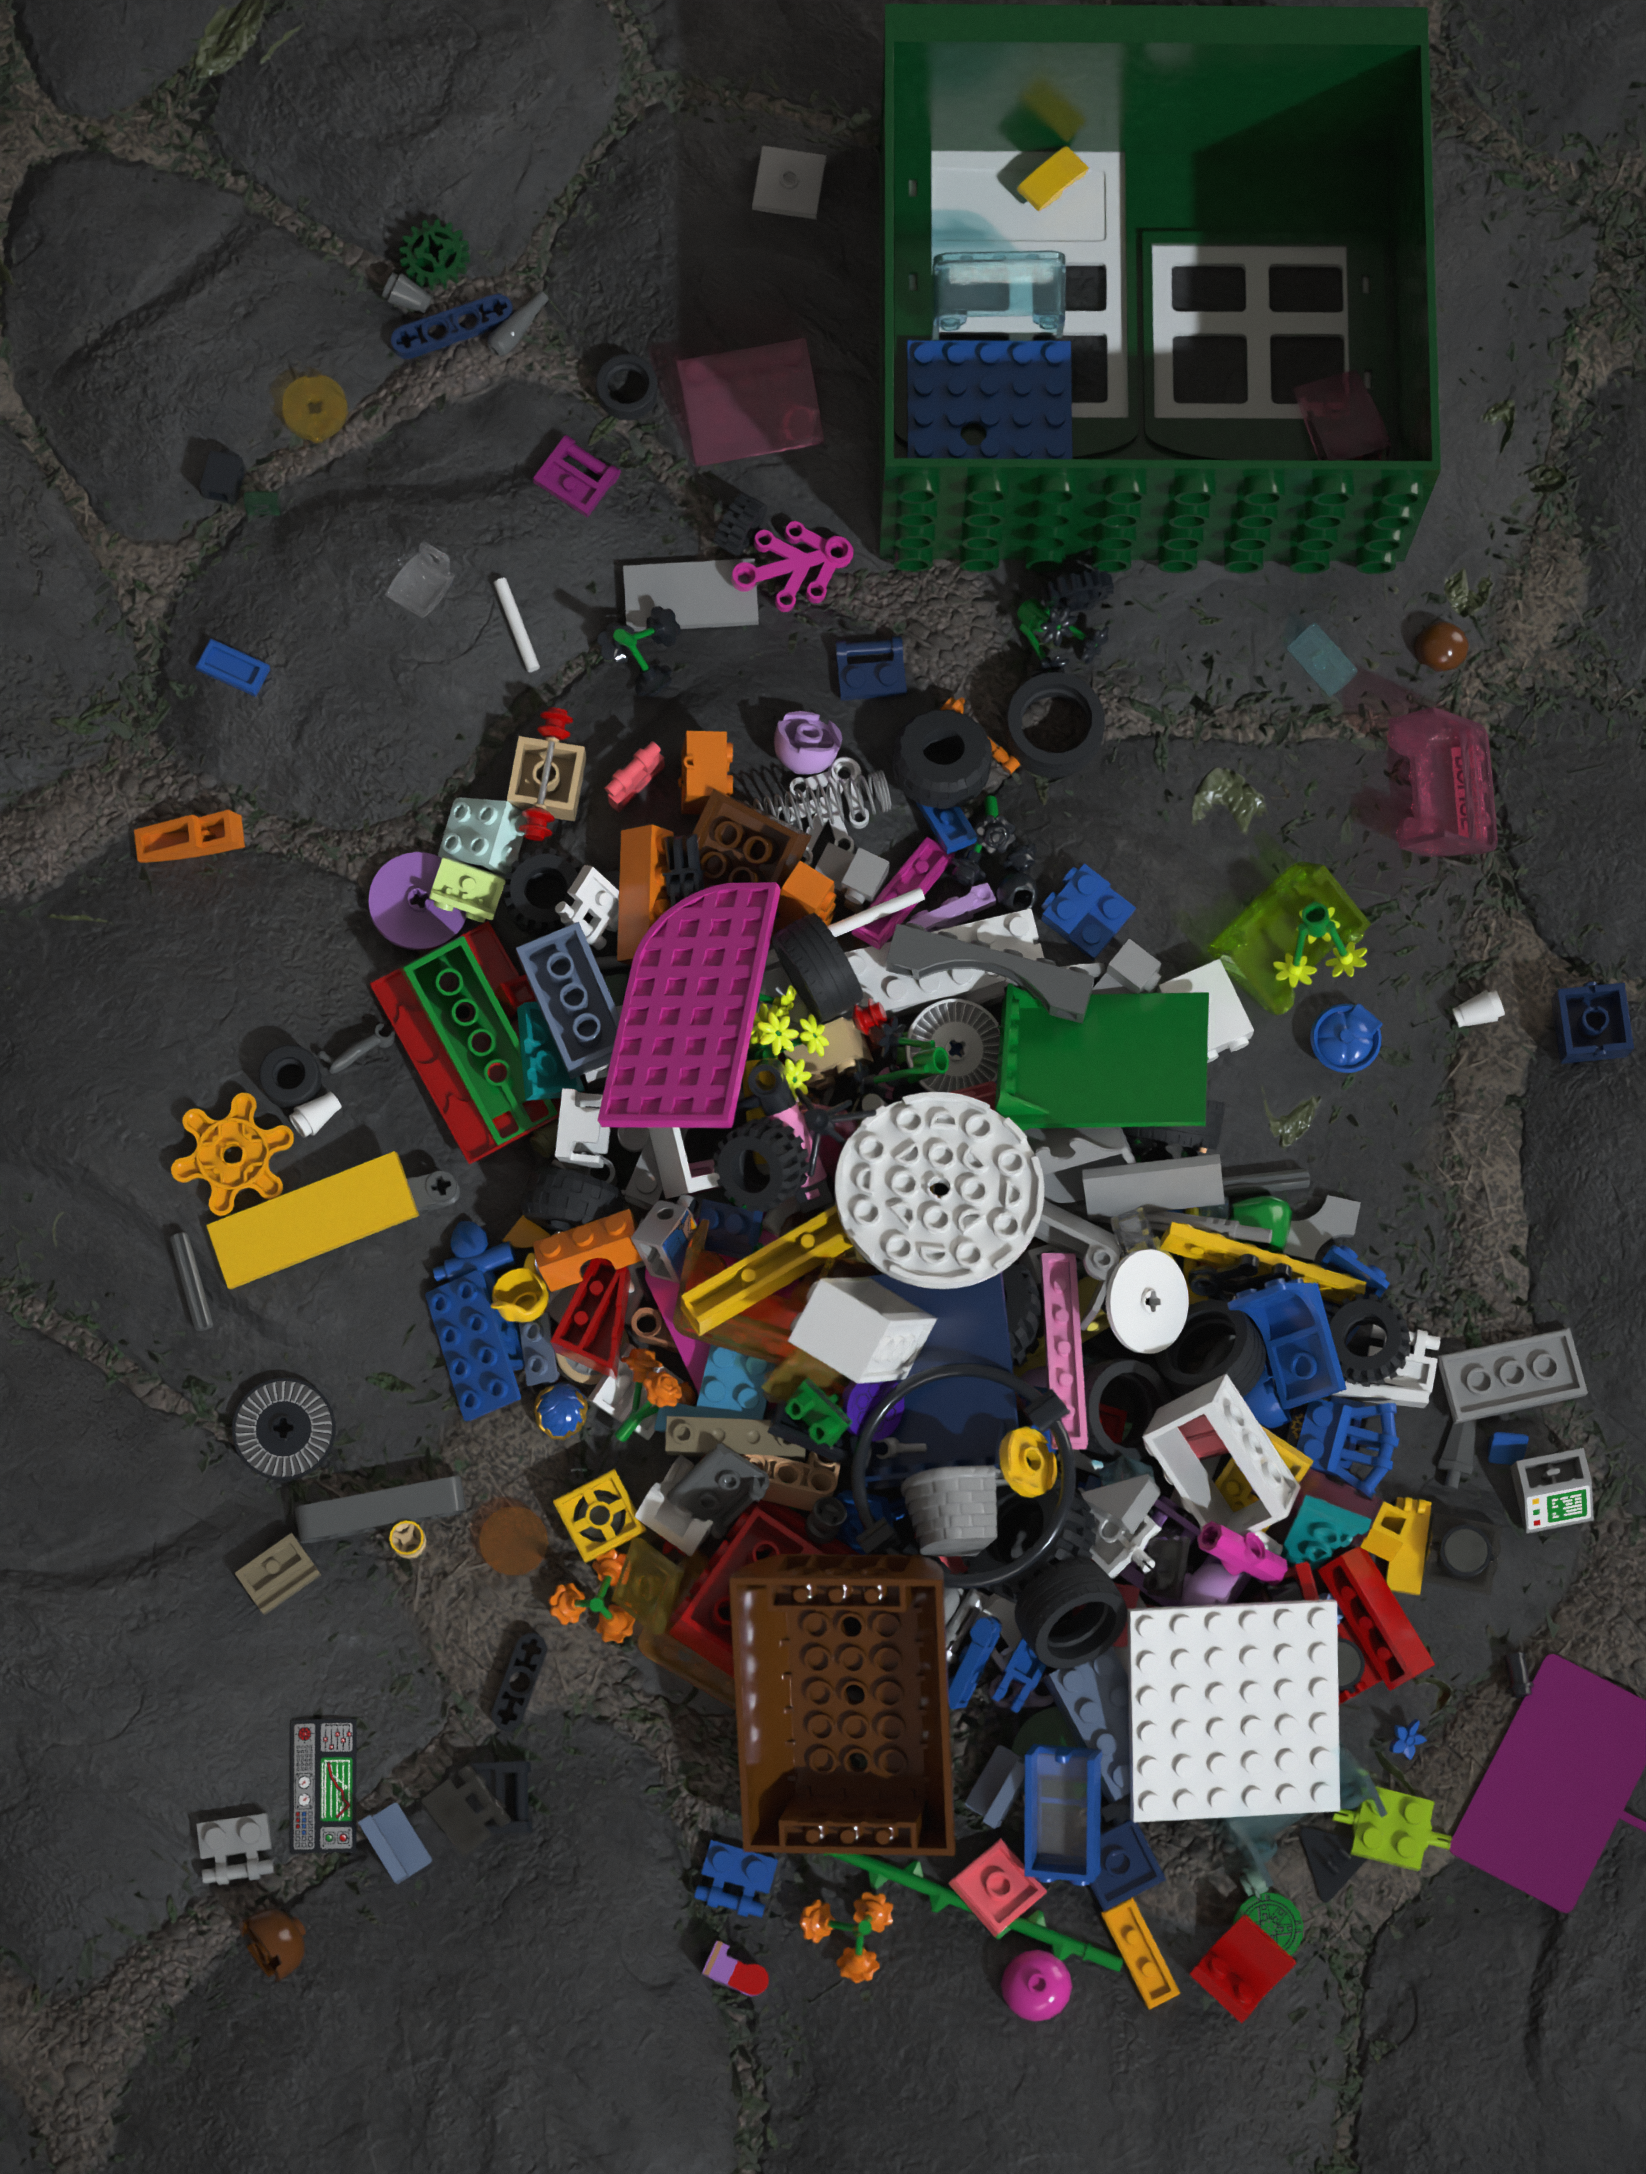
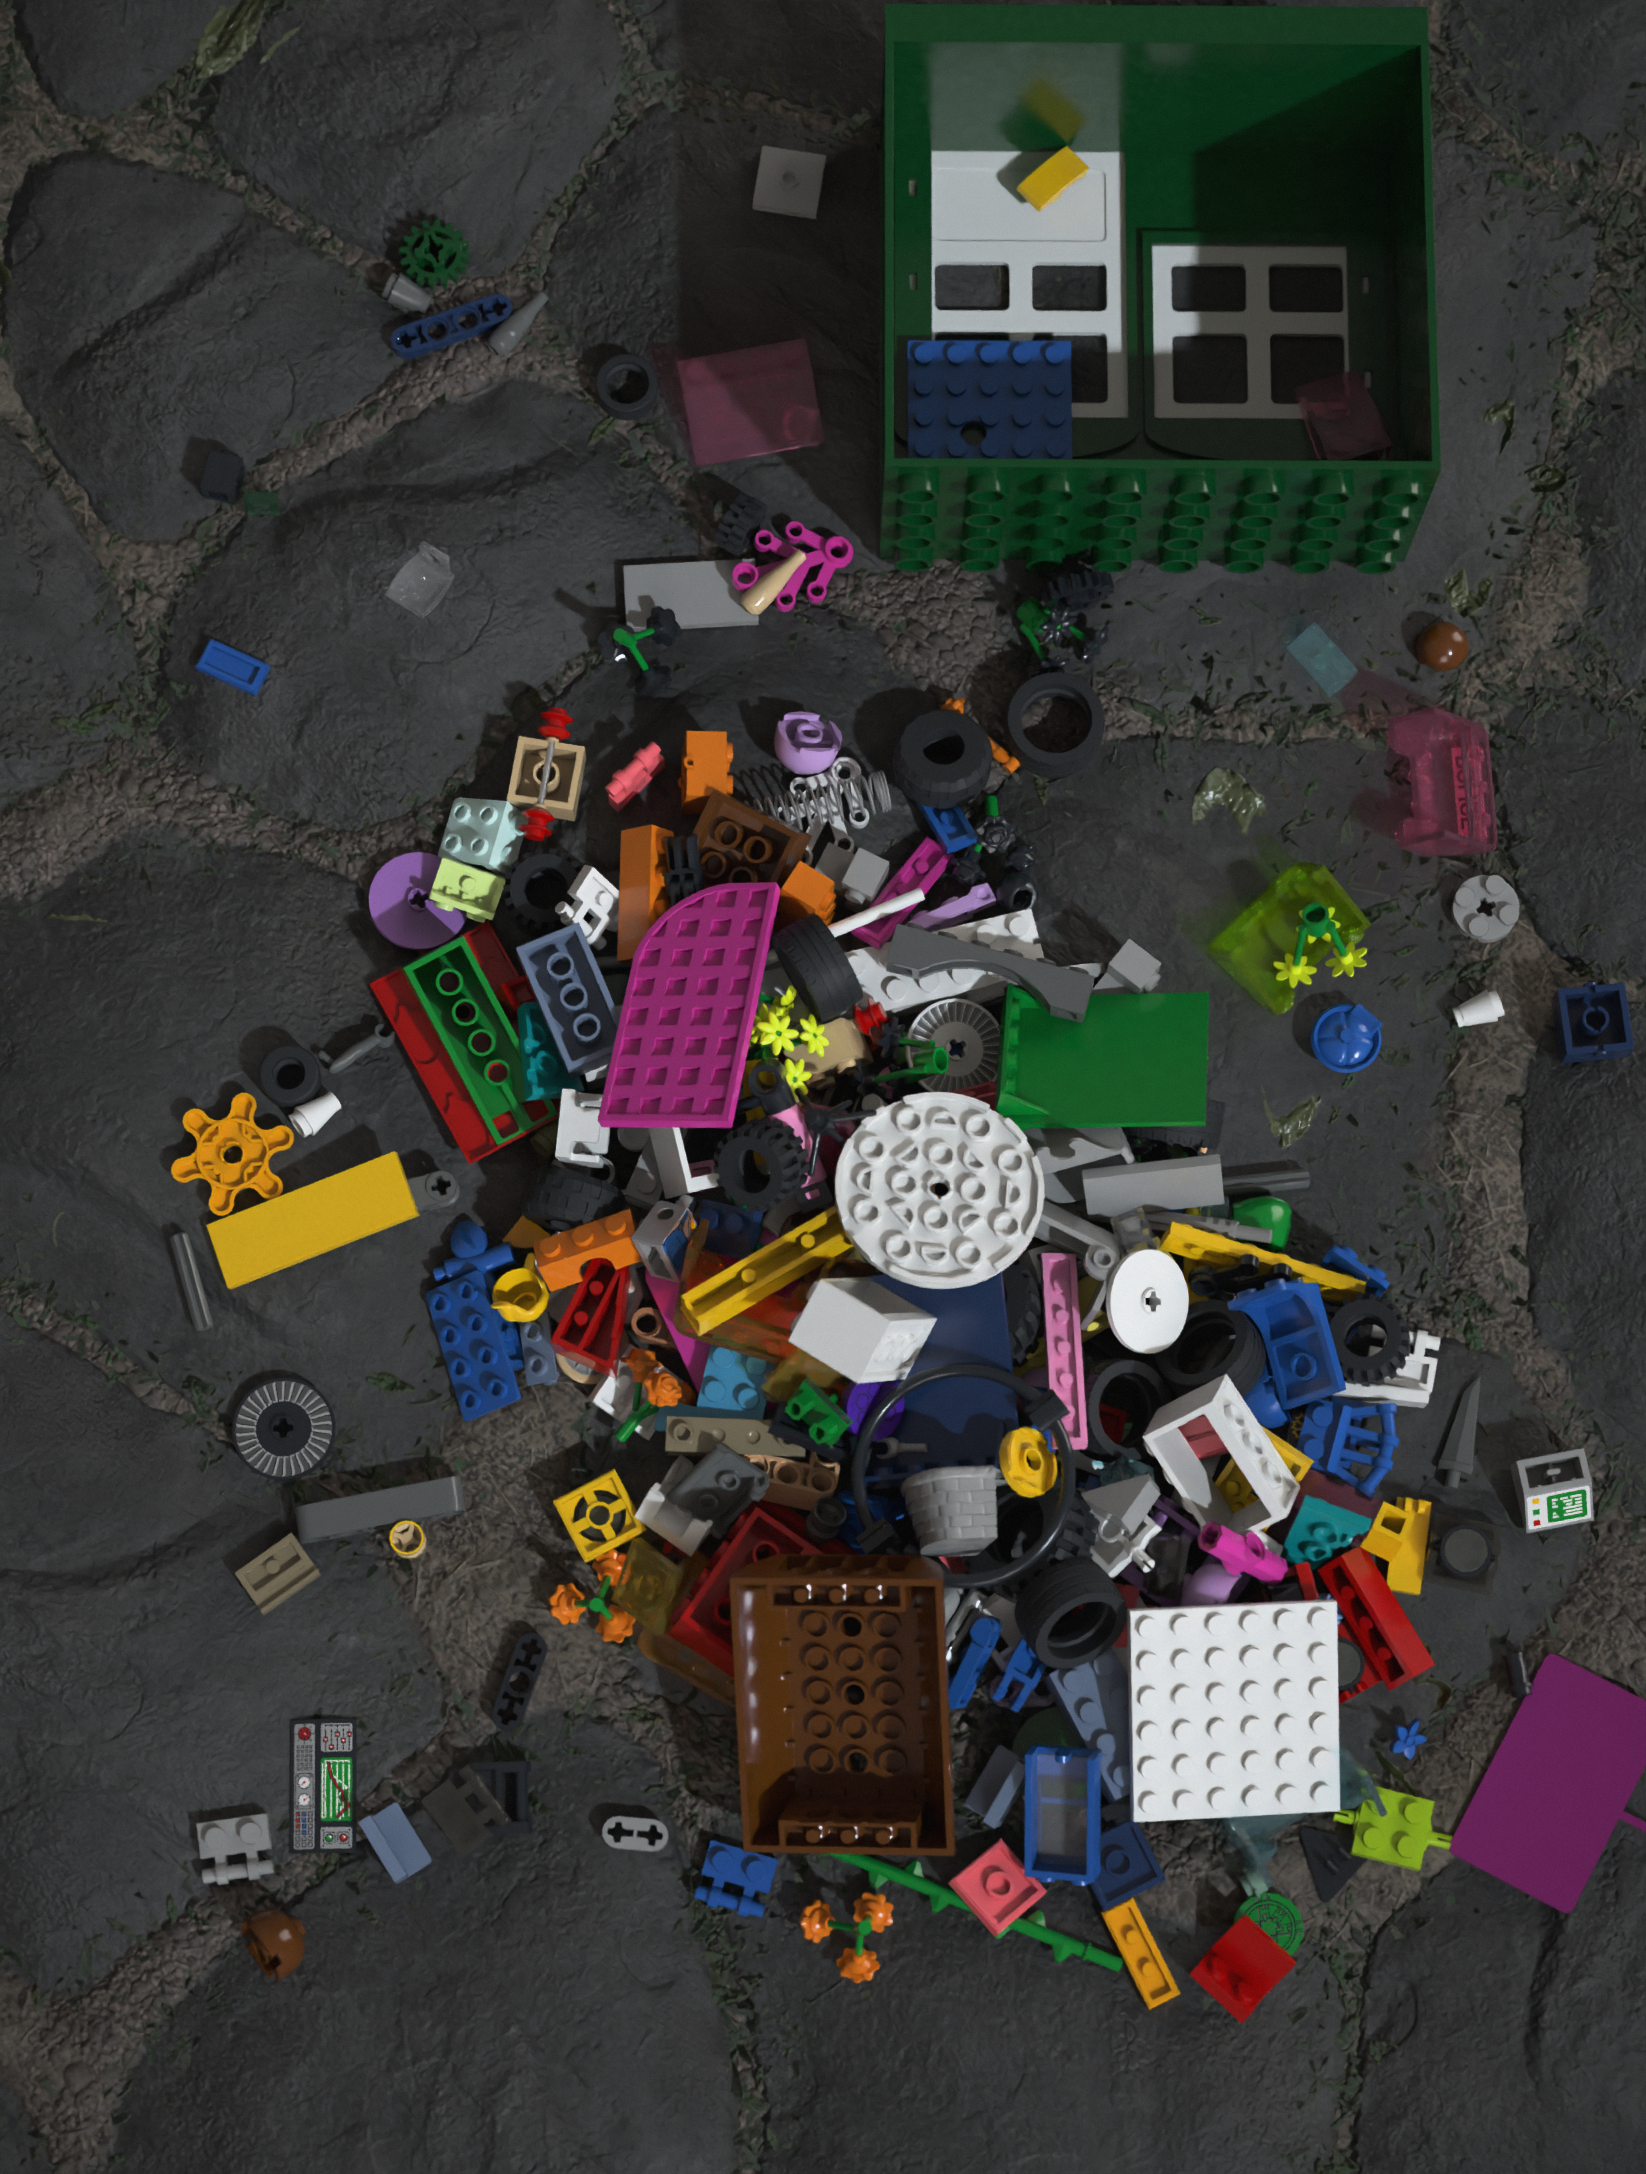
orange slope [134,810,245,863] -> none
clear yellow plate [282,375,349,443] -> none
clear orange tile [479,1506,548,1576] -> none
white bar [494,578,540,672] -> none
magenta plate [533,435,621,518] -> none
blue hair [534,1382,588,1440] -> none
leg [702,1940,769,1996] -> none
dark blue plate [835,635,907,701] -> none
clear light blue windscreen [931,251,1066,340] -> none
dark pink cylinder [1001,1950,1072,2022] -> none
blue plate [1041,863,1136,961] -> none
white brick [1156,959,1254,1063] -> none
light grey tile [1282,1195,1361,1262] -> none
light grey tile [1437,1328,1588,1424] -> none
blue slope [1488,1432,1529,1465] -> none
none -> light grey beam [602,1816,669,1852]
none -> tan piece [741,549,807,615]
none -> light grey plate [1451,875,1520,943]

